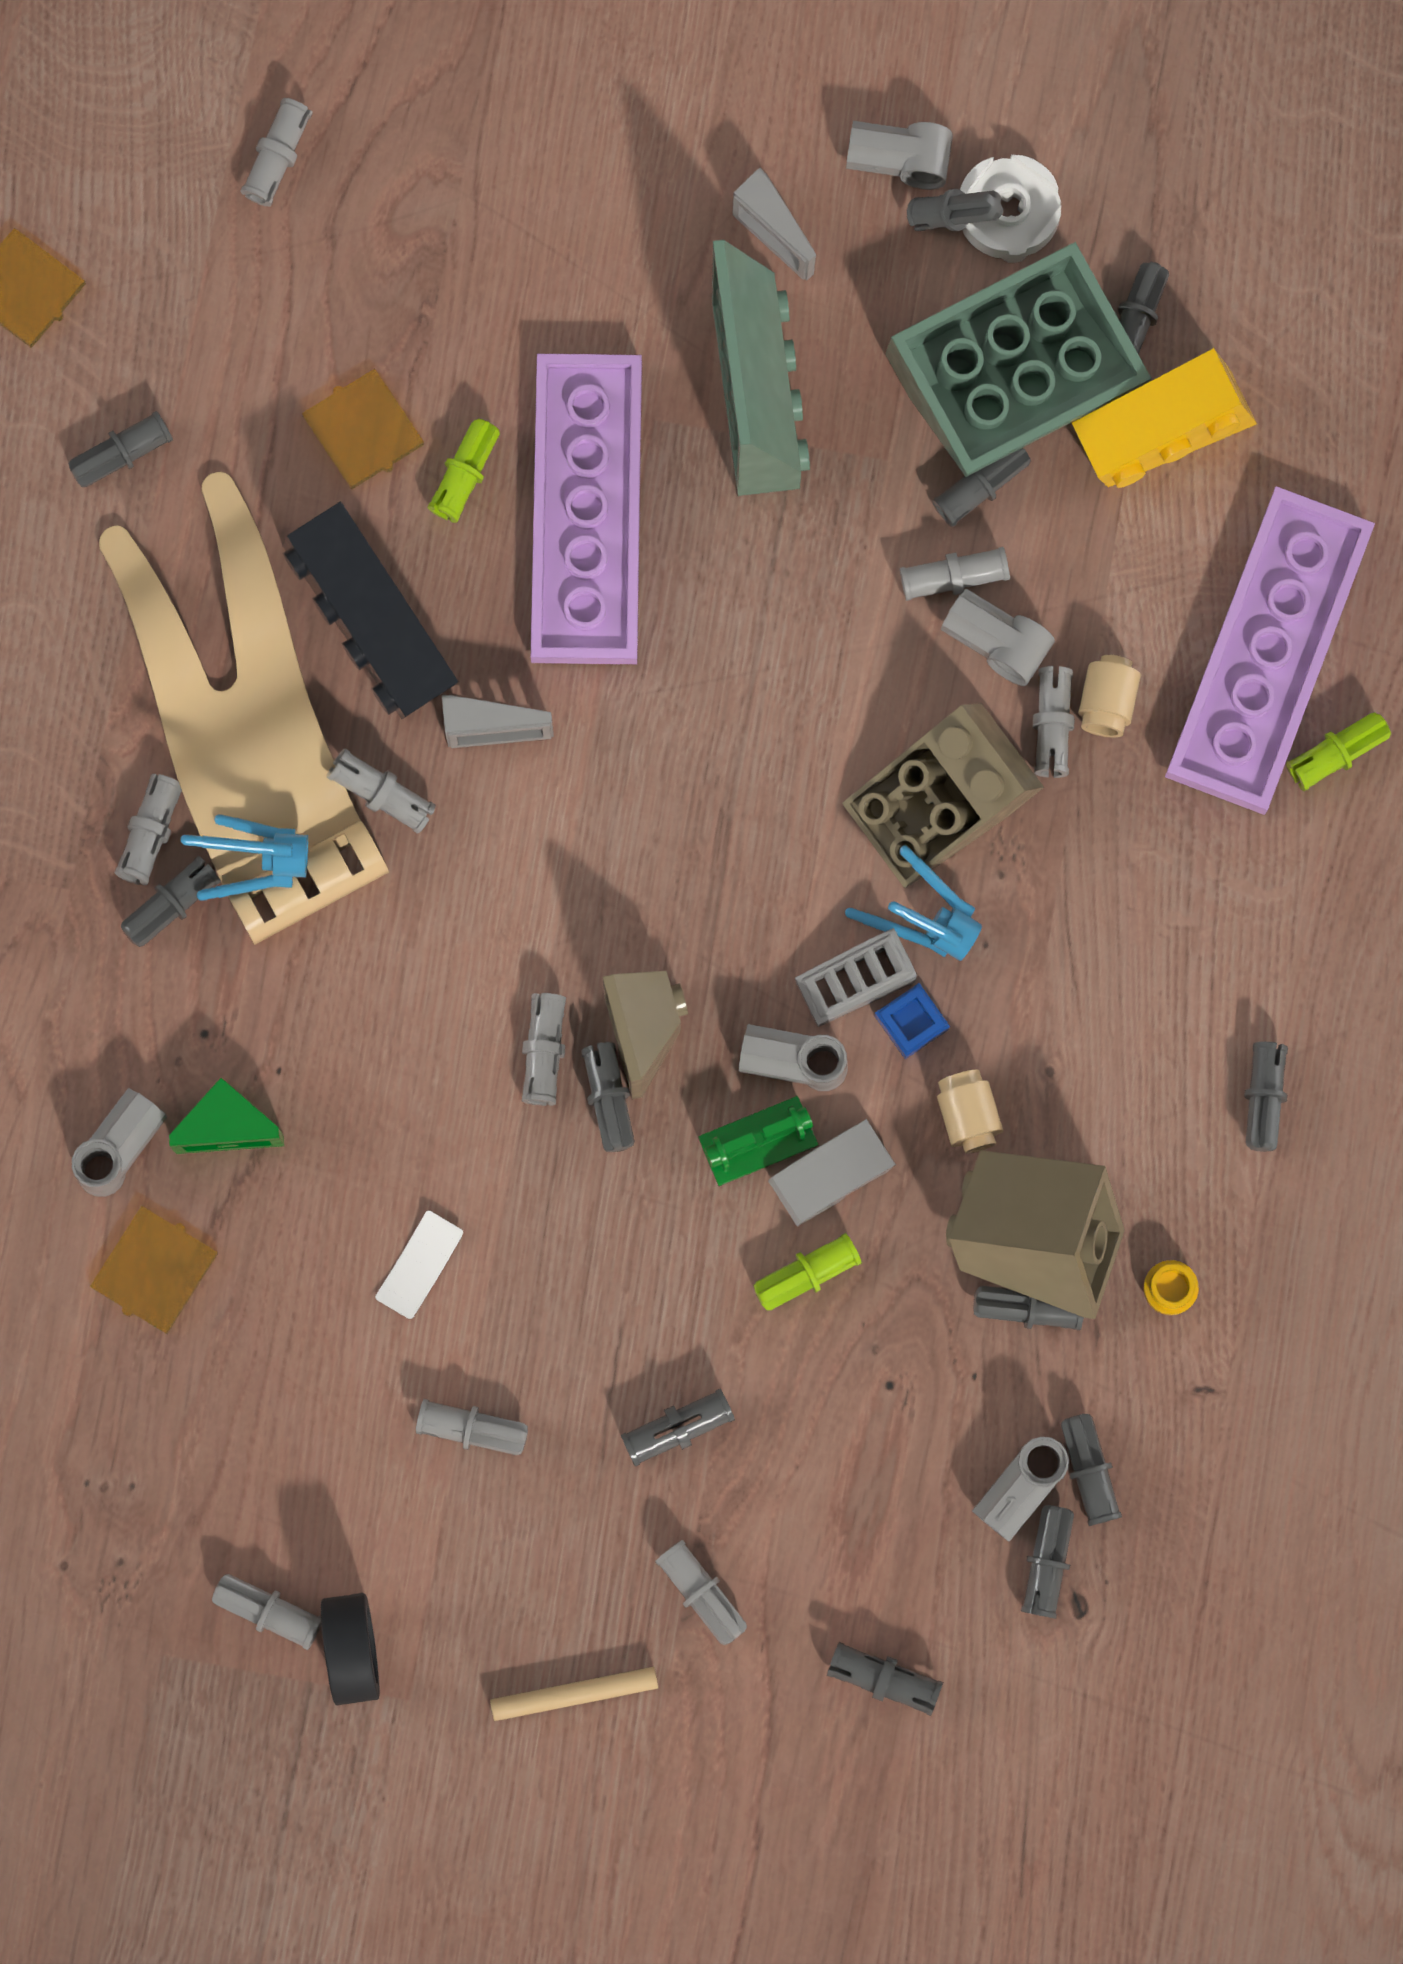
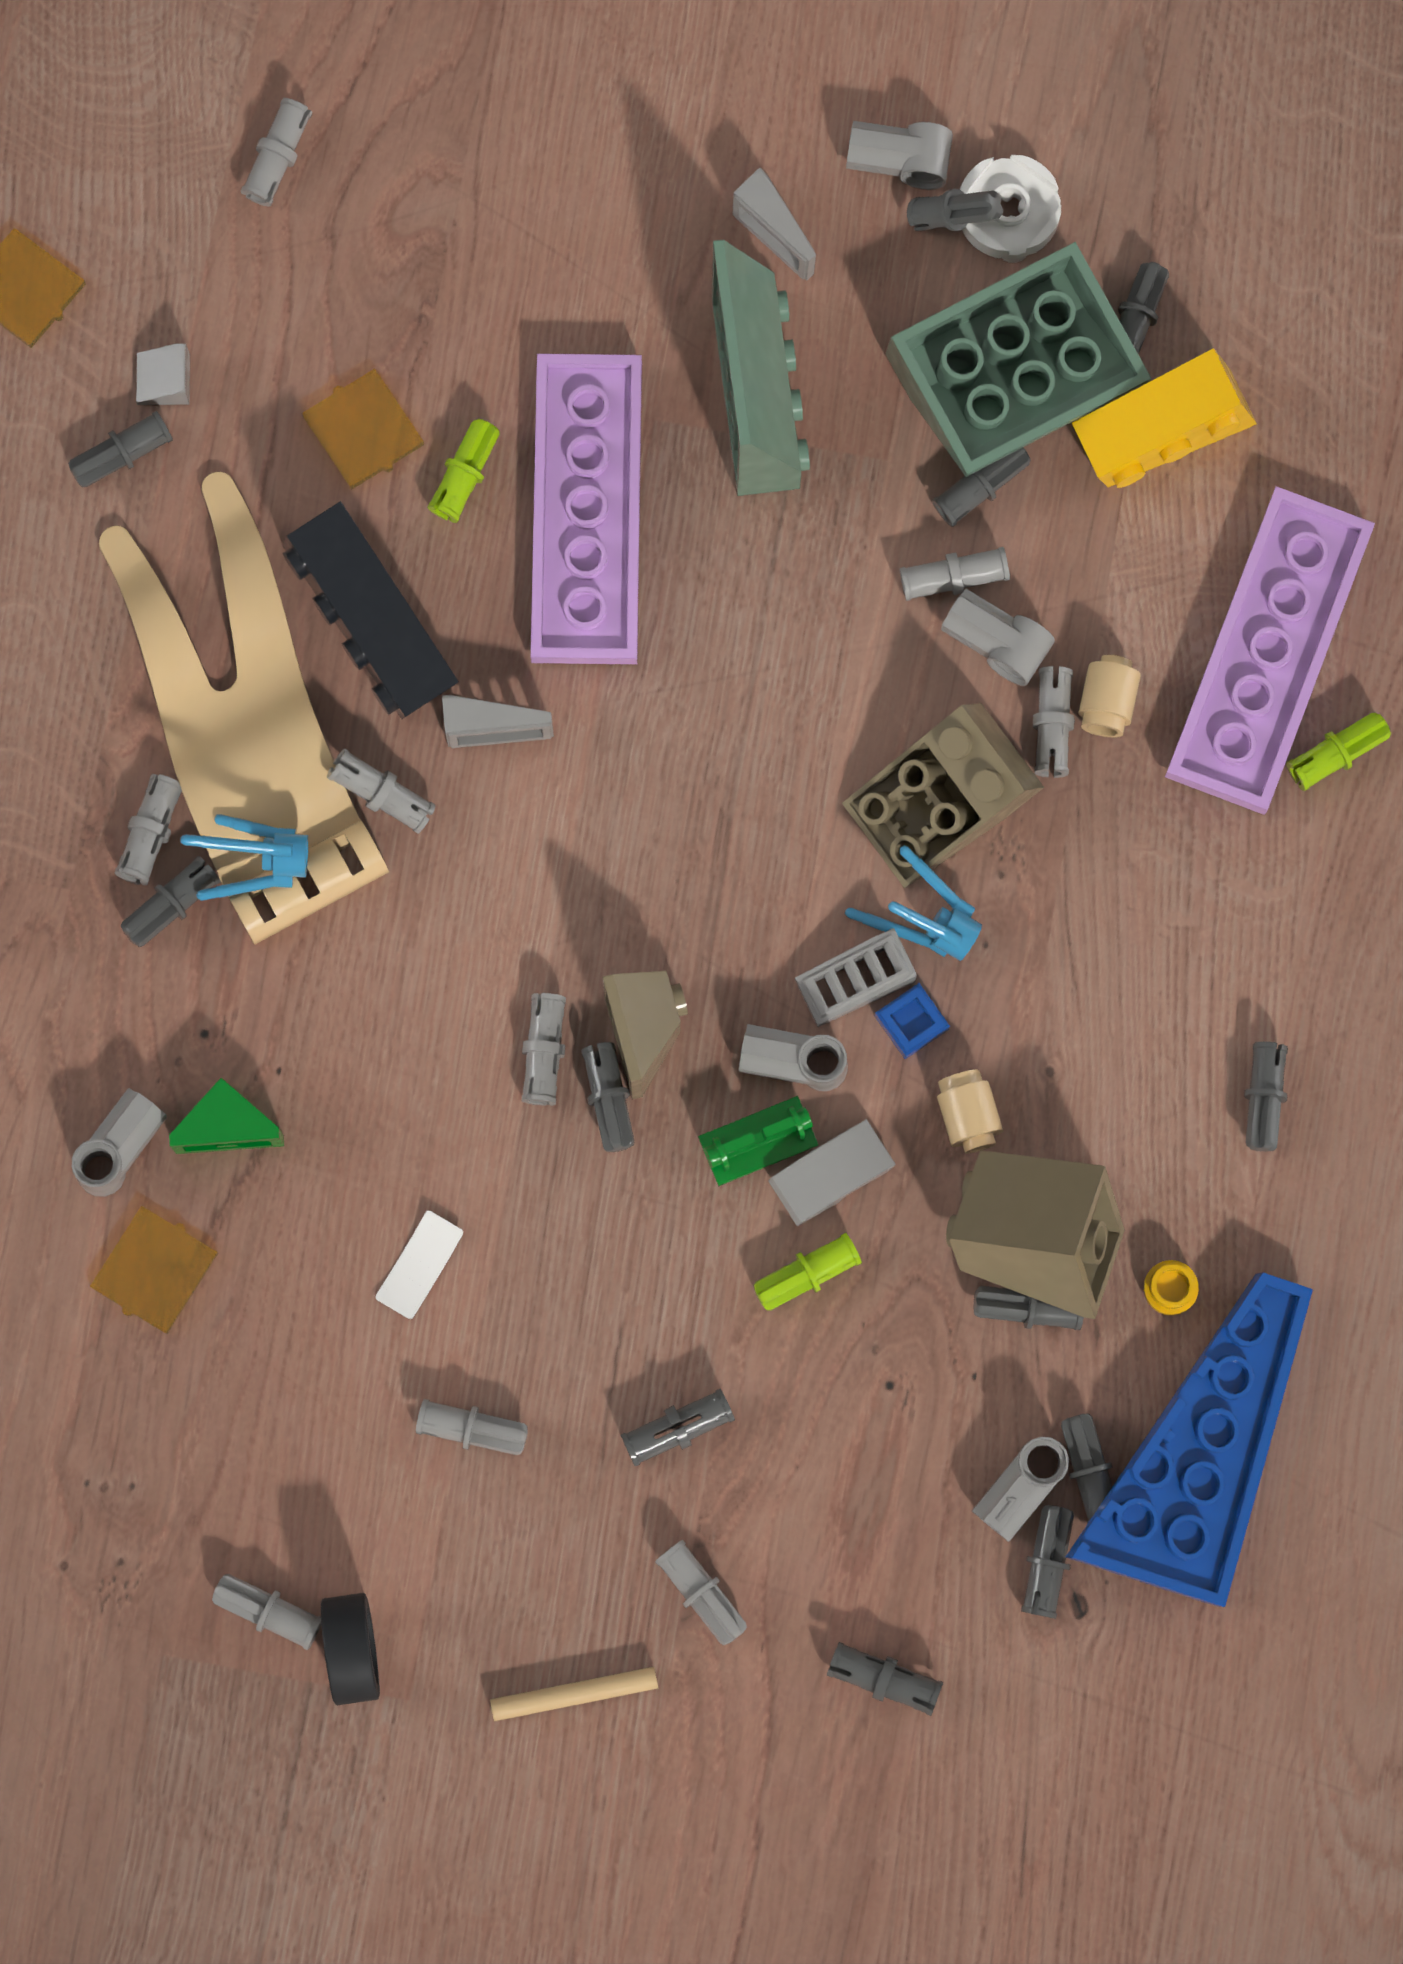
none -> light grey slope [136,343,190,405]
none -> blue wing [1066,1272,1313,1607]

